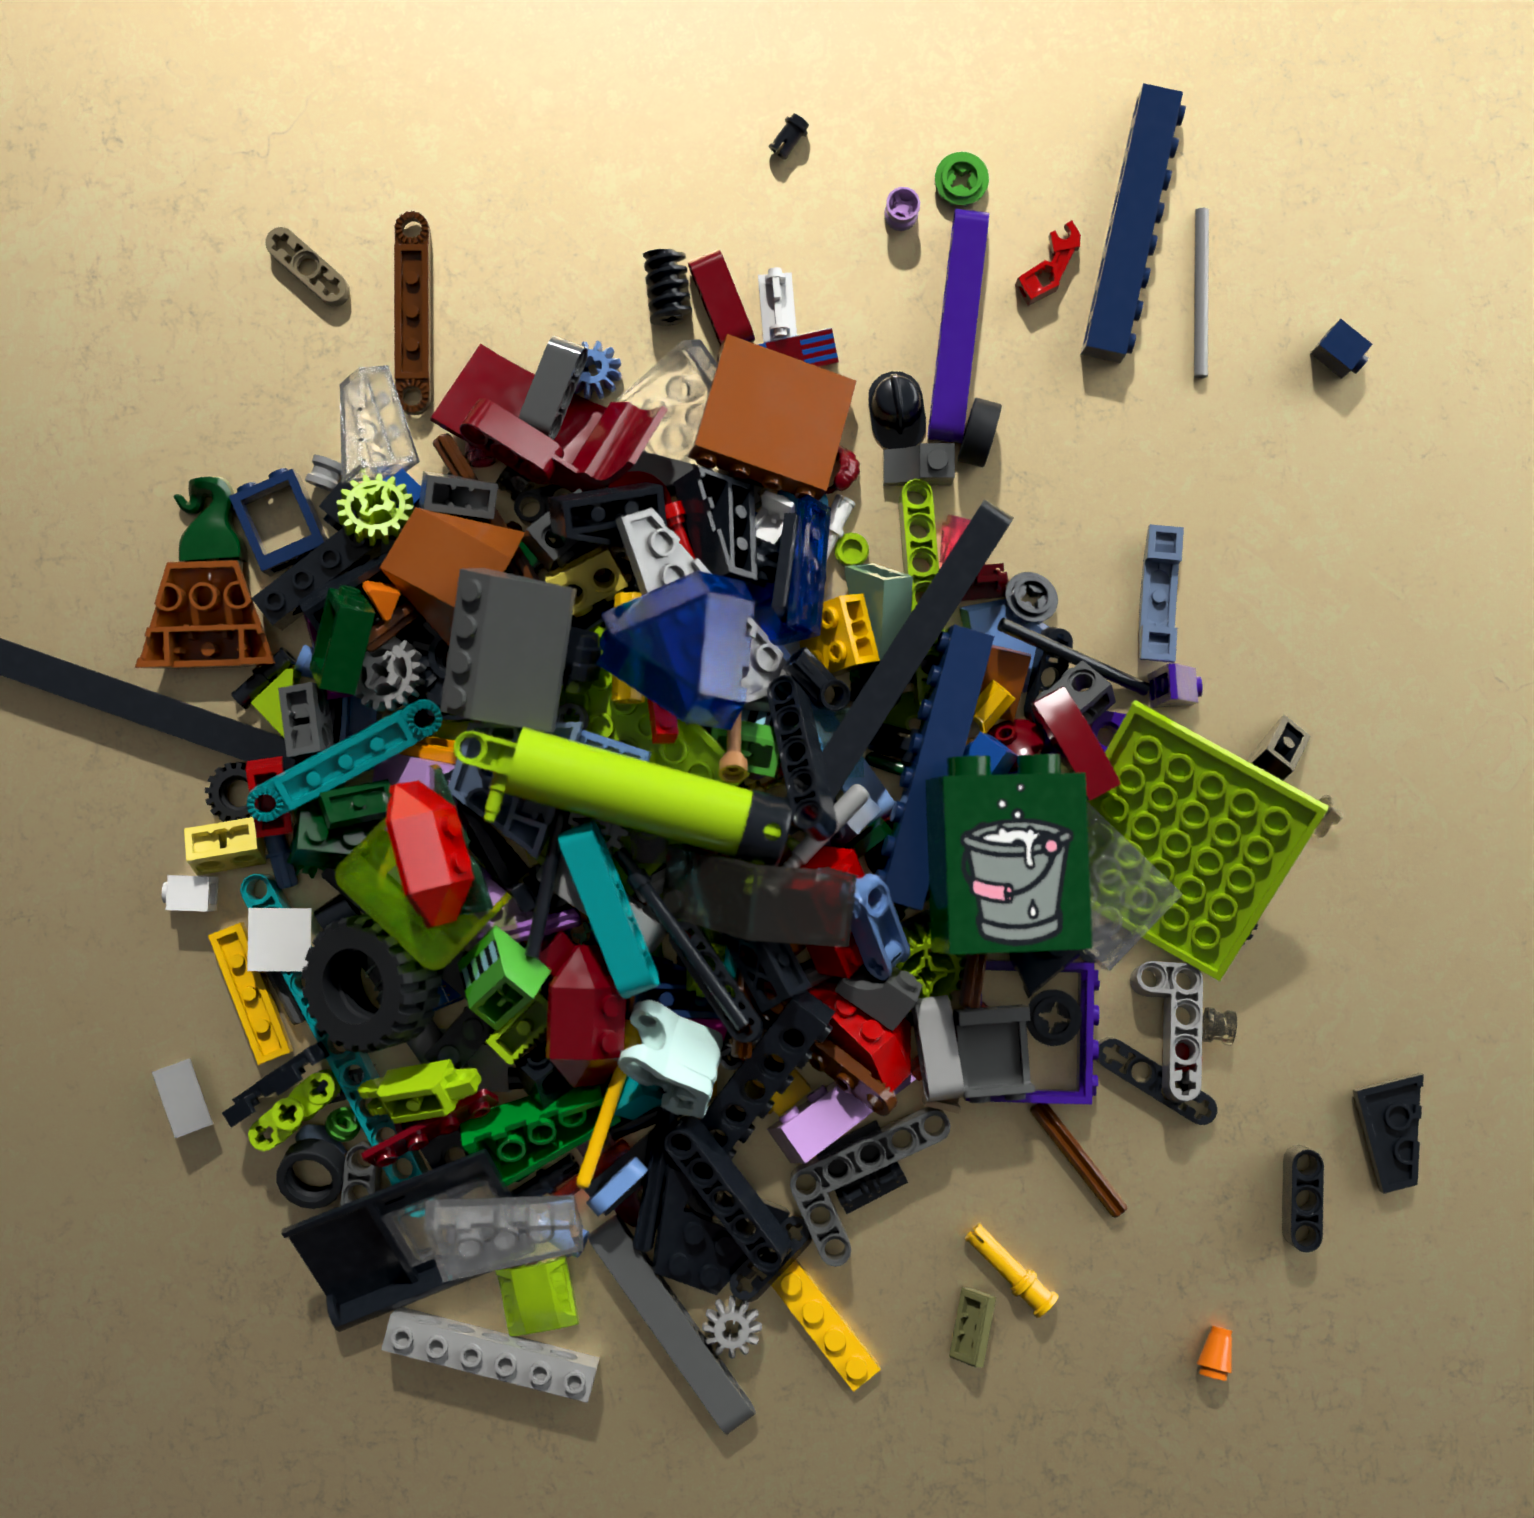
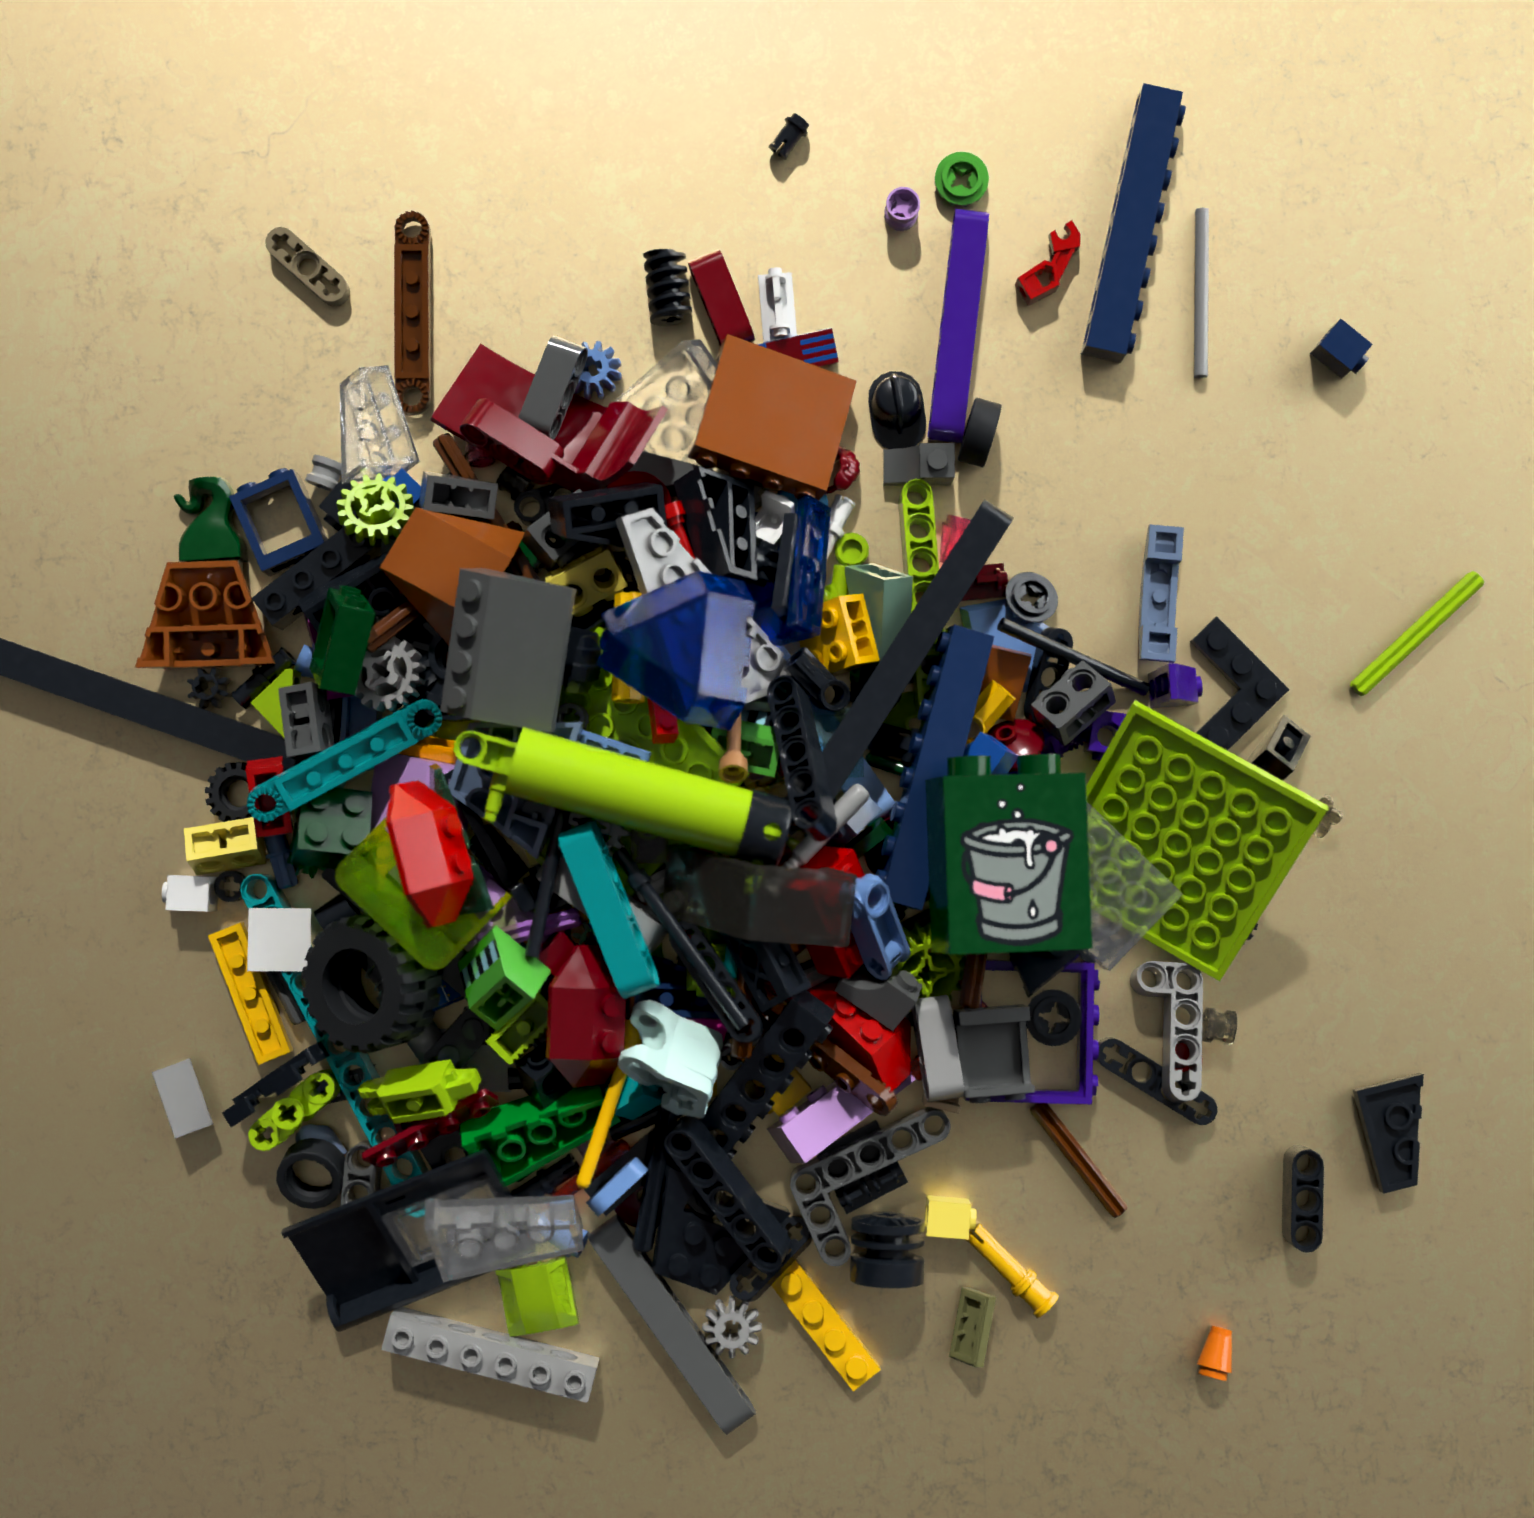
dark green plate [318,779,390,830] -> none
bright green plate [325,1107,361,1142] -> none
orange slope [362,581,400,621] -> none
dark red slope [1032,686,1121,801] -> none
none -> black gear [187,667,232,709]
none -> black bush [214,871,246,902]
none -> lime arm [812,564,848,605]
none -> black wheel [850,1212,925,1289]
none -> light yellow brick [924,1195,976,1240]
none -> black plate [1190,616,1290,751]
none -> lime axle [1350,571,1484,696]

